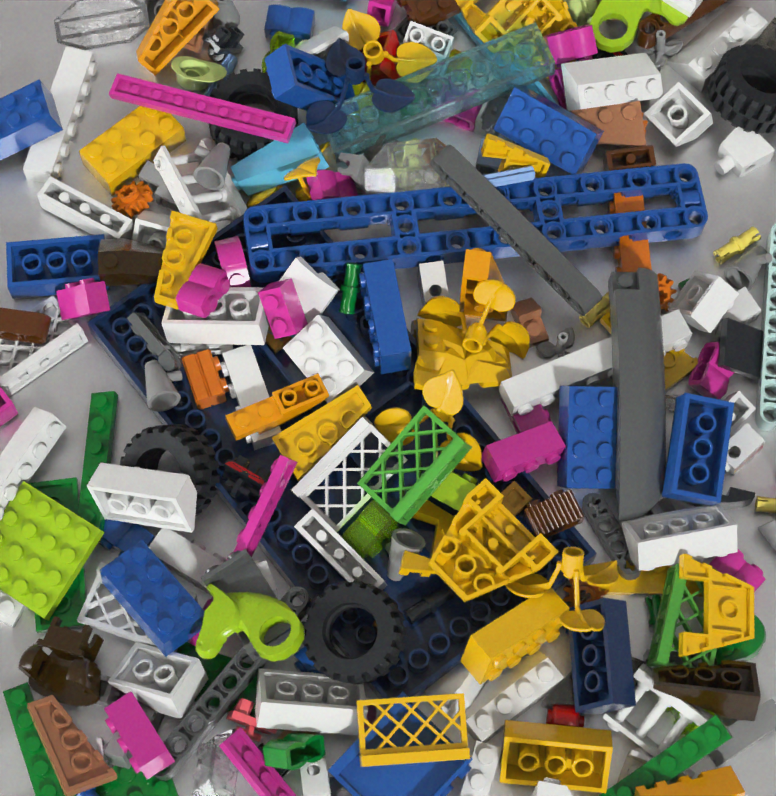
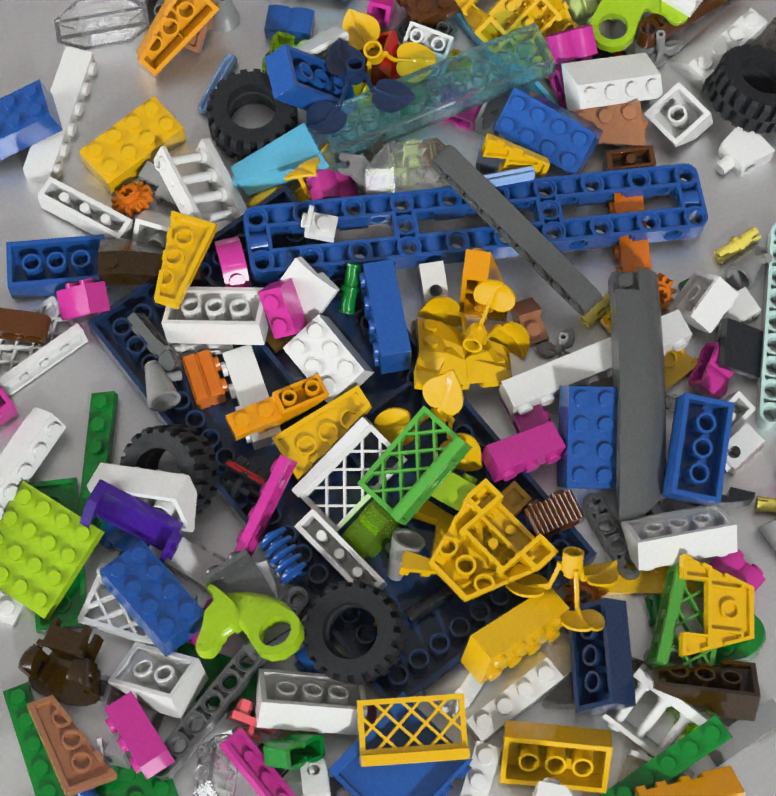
dark pink plate [109,73,296,143] -> none
yellowish green piece [171,56,227,91] -> none
dark pink brick [176,263,230,318] -> none
light grey piece [193,143,230,190] -> none
black hips [202,26,244,62] -> none
red head [546,703,585,728] -> none
none -> dark purple panel [80,479,184,564]
none -> blue piece [259,527,309,586]
none -> white bracket [301,205,338,243]

